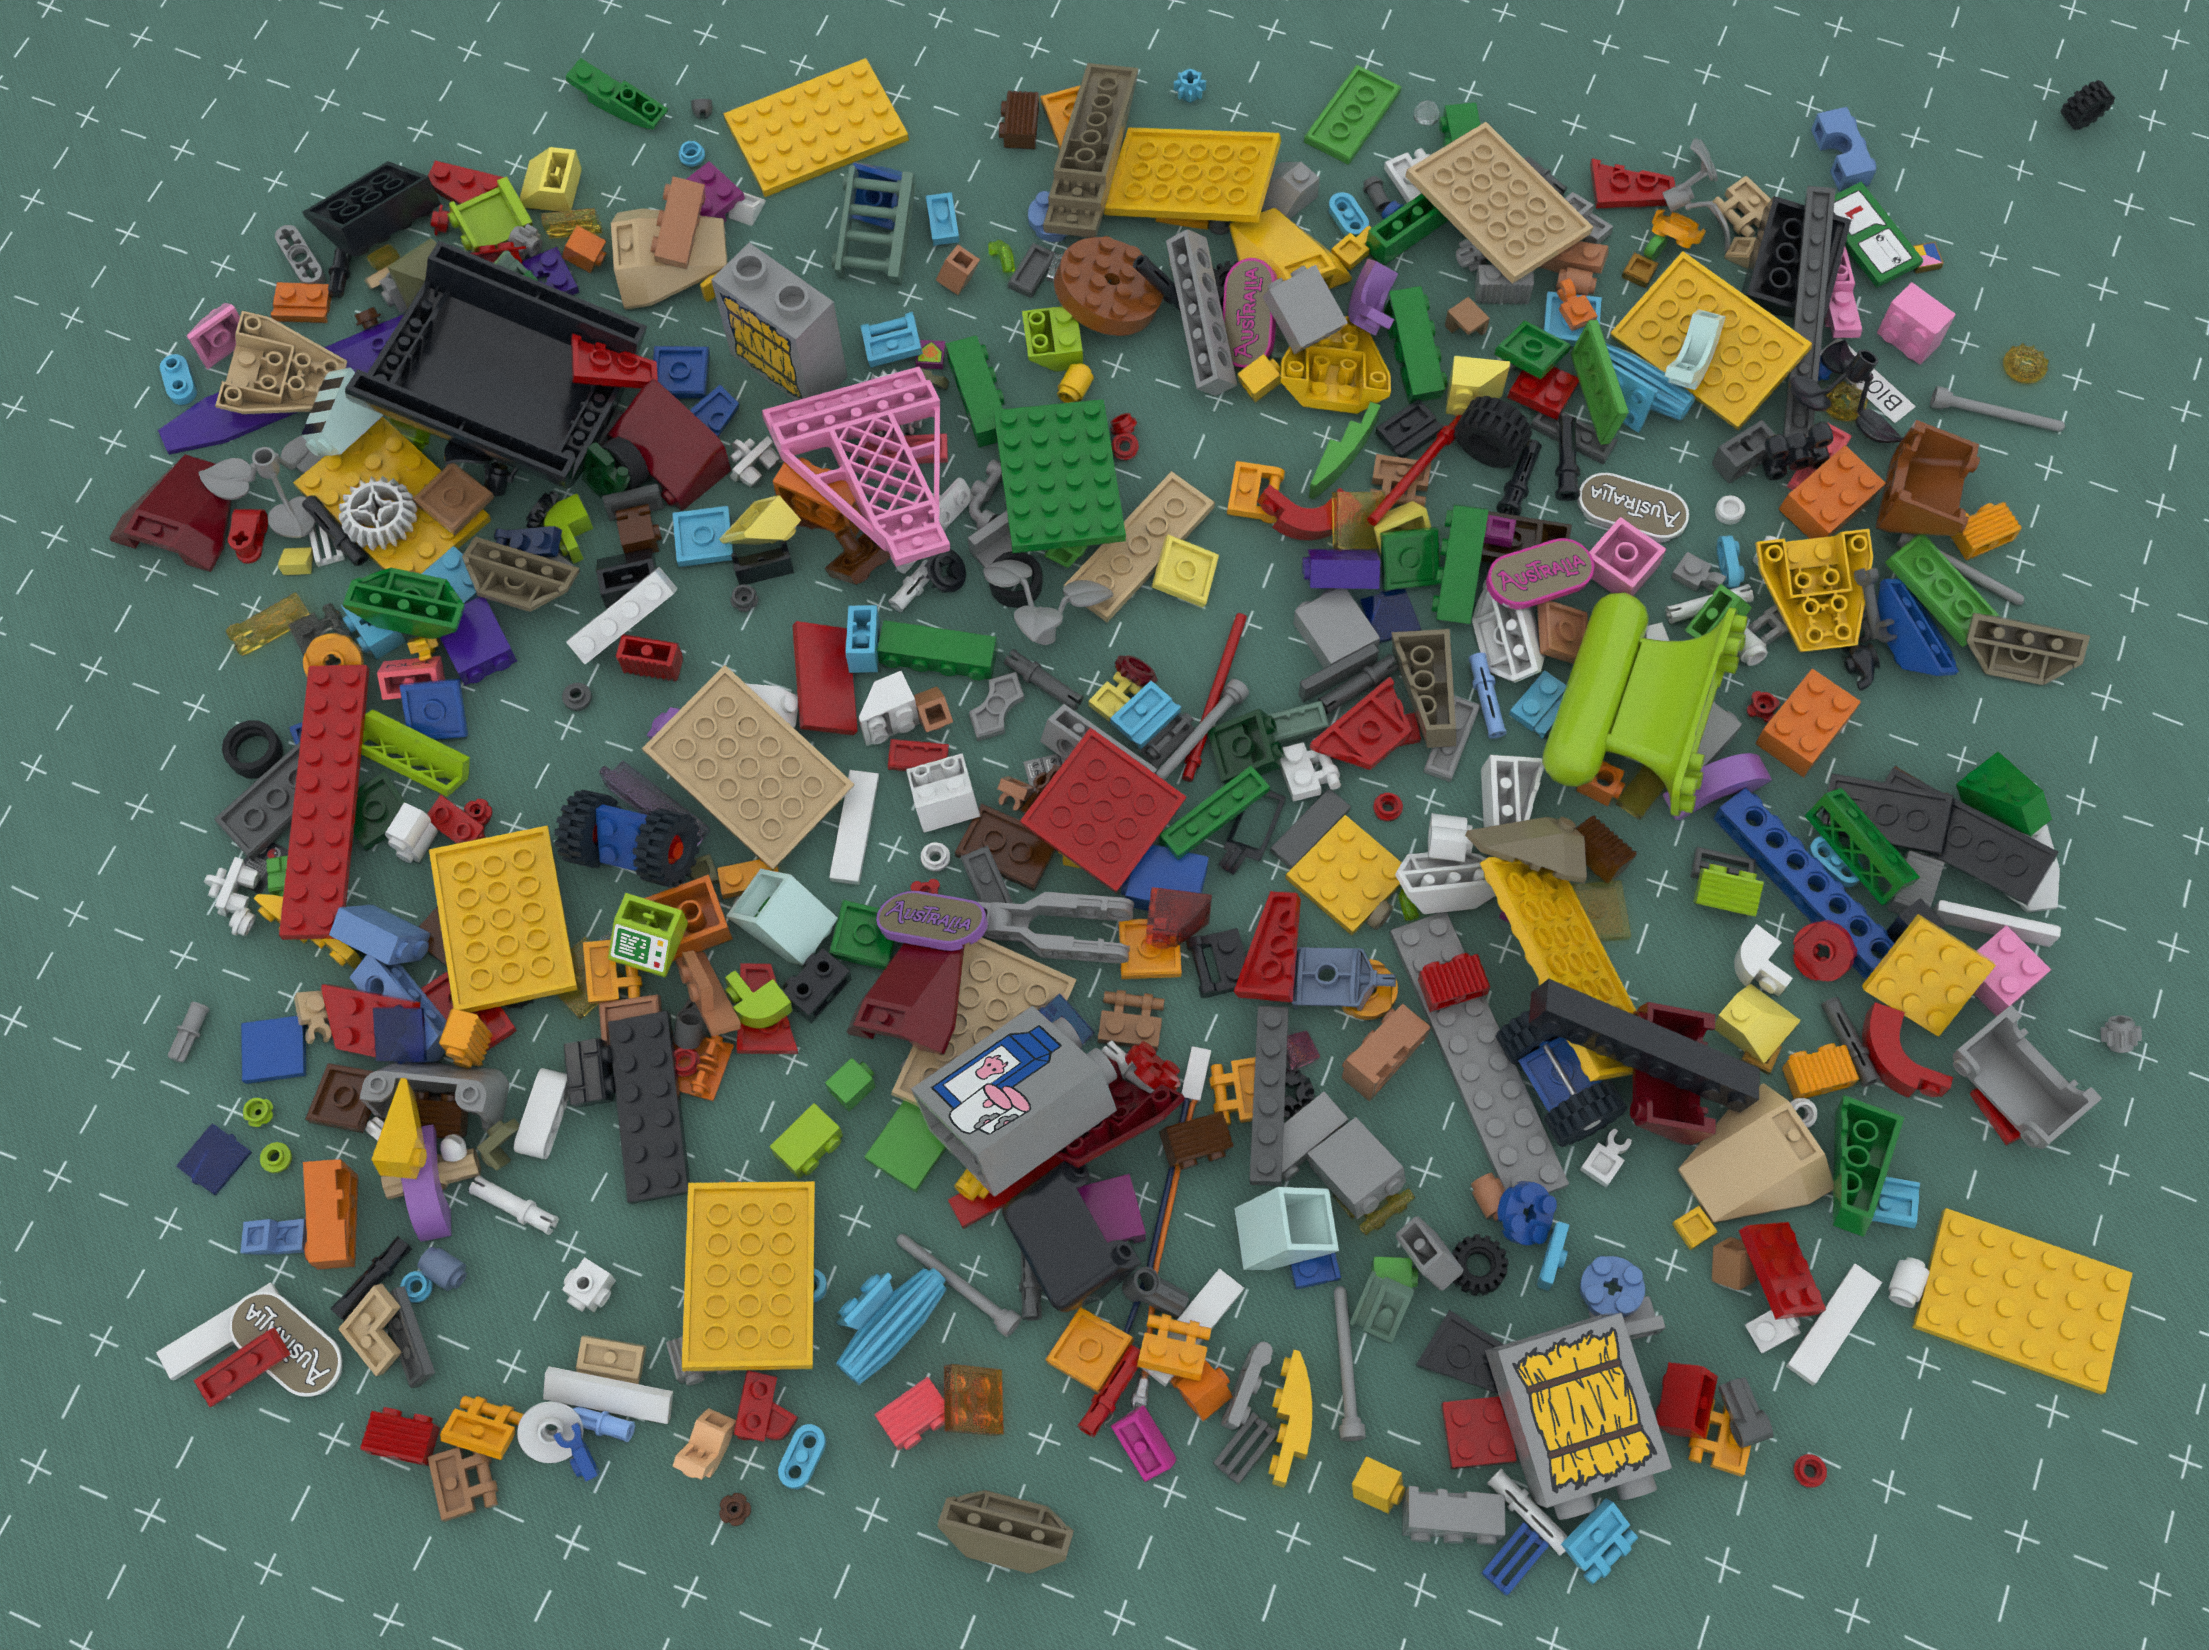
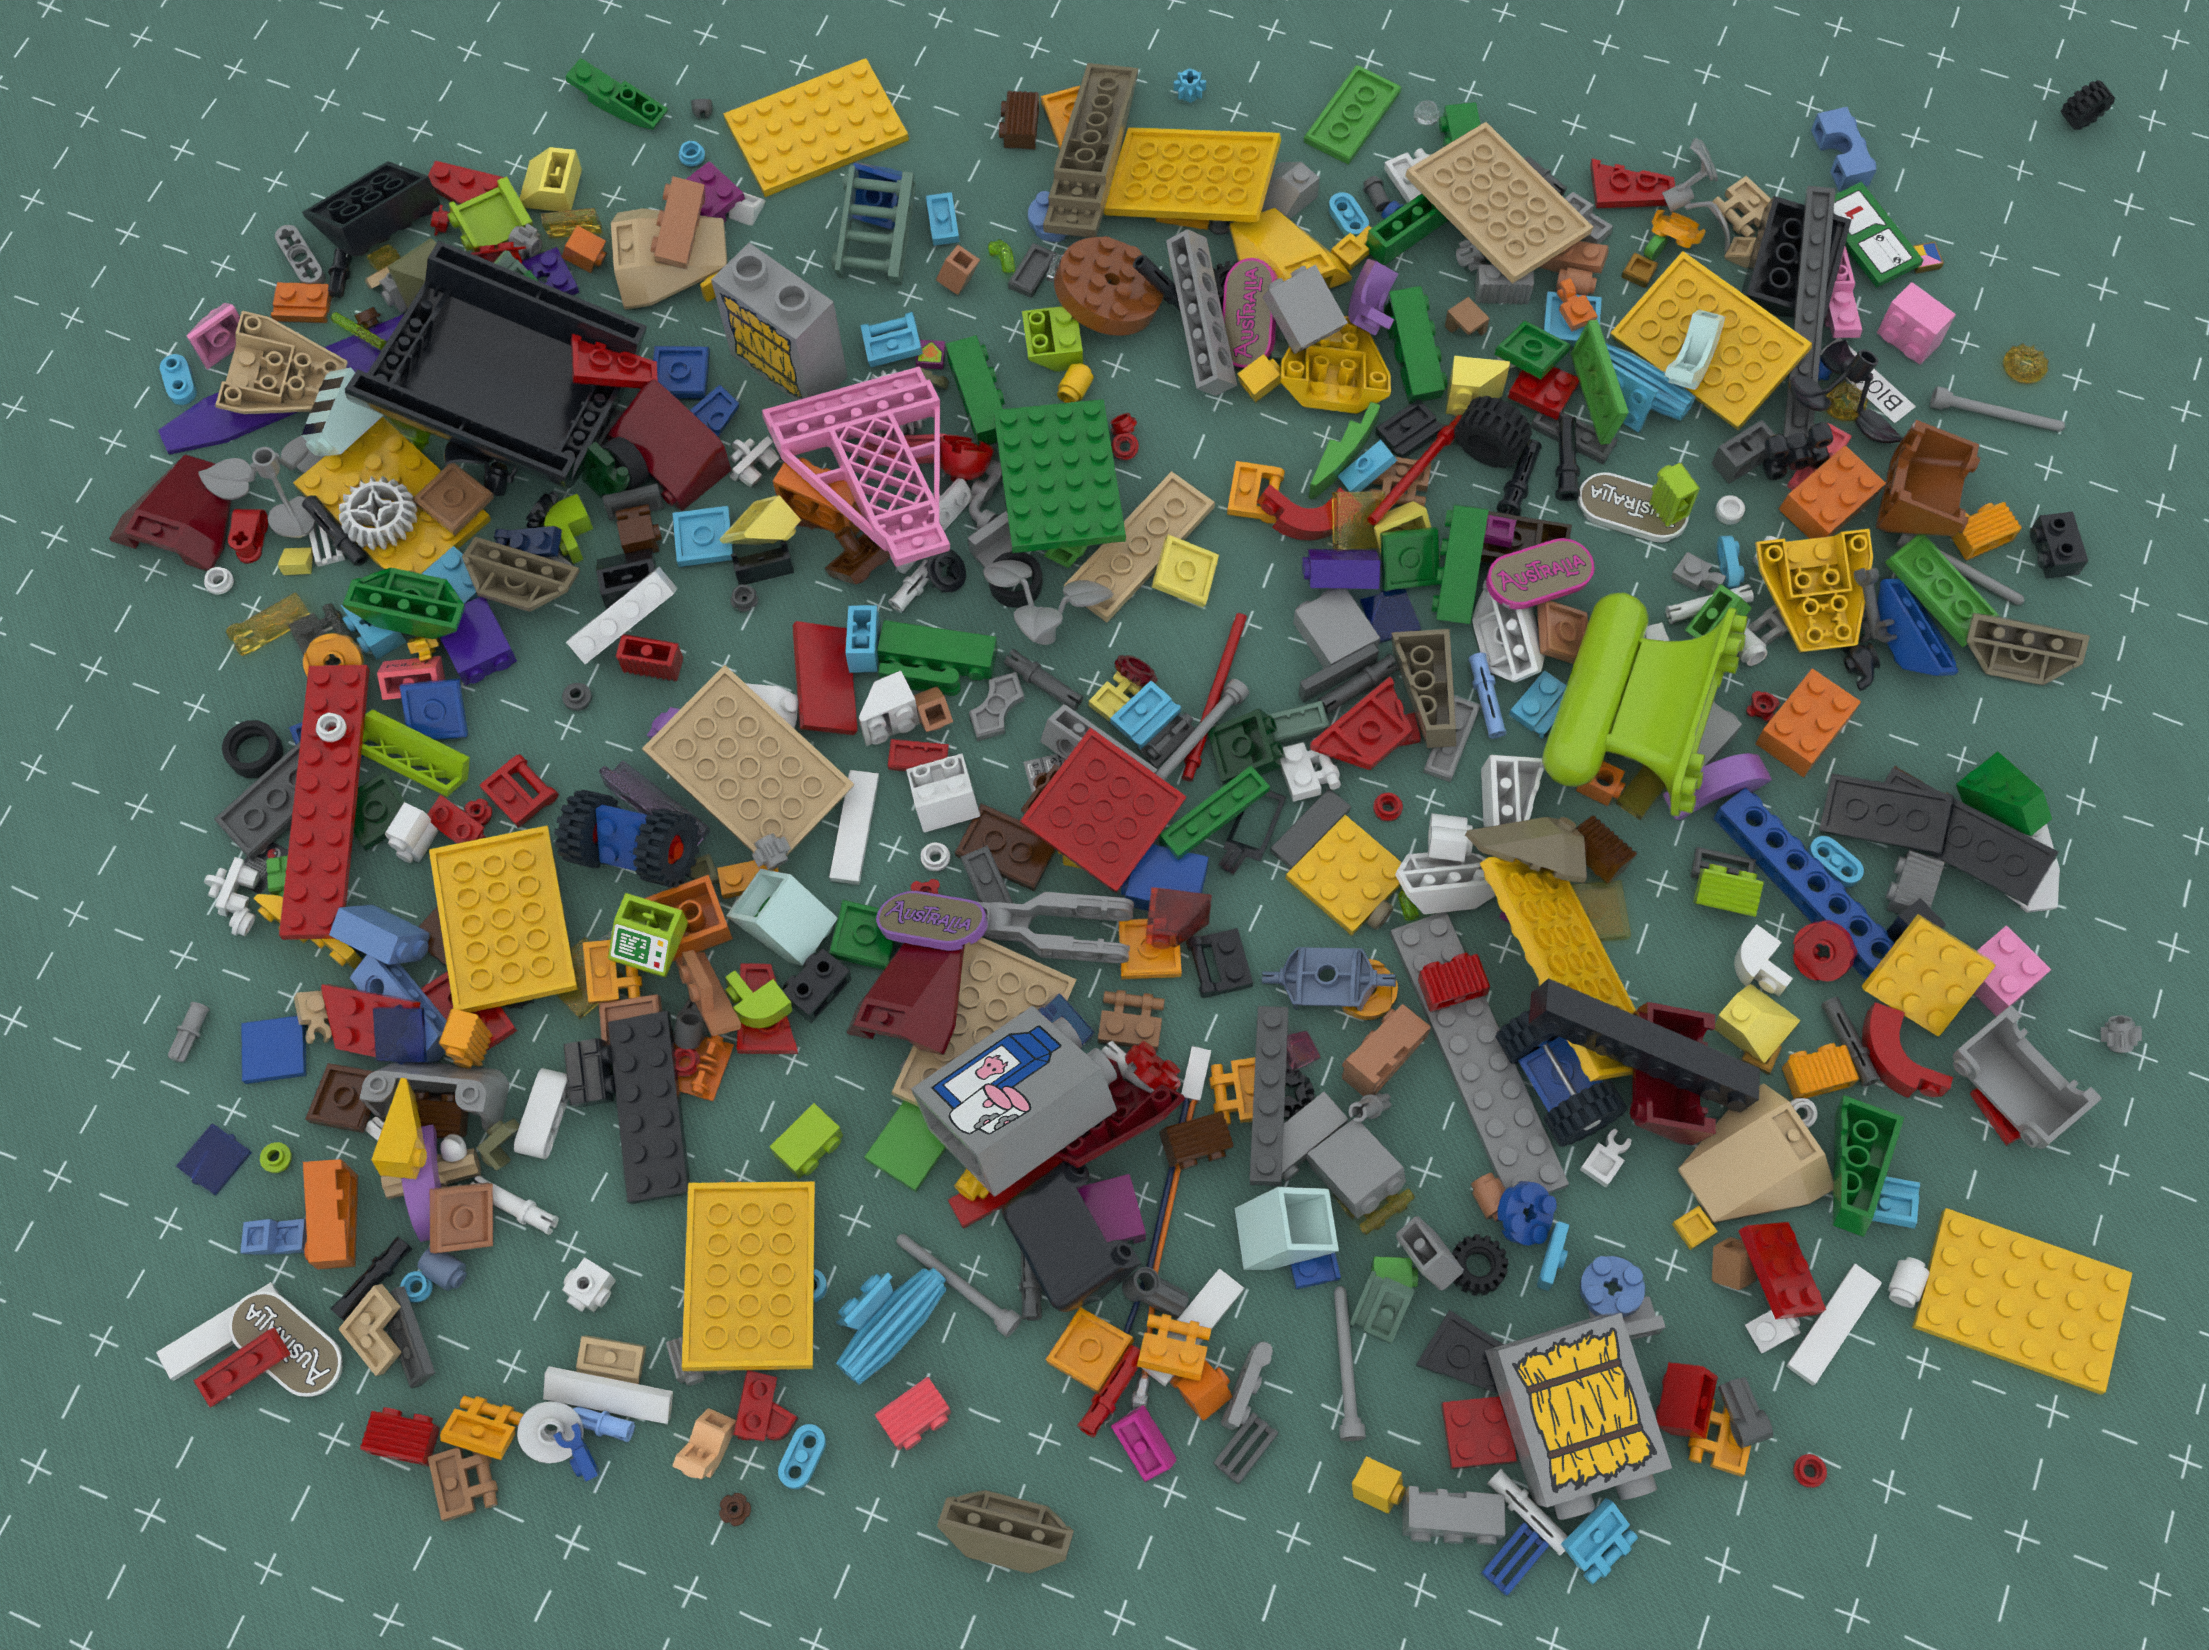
lime plate [243,1098,273,1127] -> none
bright green brick [825,1058,876,1112] -> none
clear orange plate [944,1364,1004,1436] -> none
nougat tile [997,776,1035,811] -> none
red wing [1234,891,1301,1002] -> none
yellow slope [1268,1350,1312,1488] -> none
bright pink brick [1589,517,1666,596] -> none
green fence [1804,787,1920,906] -> none
white tile [1932,900,2061,947] -> none
none -> white plate [204,567,234,595]
none -> white plate [316,713,347,742]
none -> clear neon green bar [331,312,387,351]
none -> nougat tile [429,1182,493,1253]
none -> red plate [479,754,559,828]
none -> light grey gear [752,833,791,870]
none -> green plate [878,662,961,696]
none -> red cylinder [940,435,994,482]
none -> medium azure plate [1338,439,1398,497]
none -> light grey axle [1349,1093,1392,1122]
none -> lime brick [1649,463,1700,527]
none -> black brick [2030,511,2088,579]

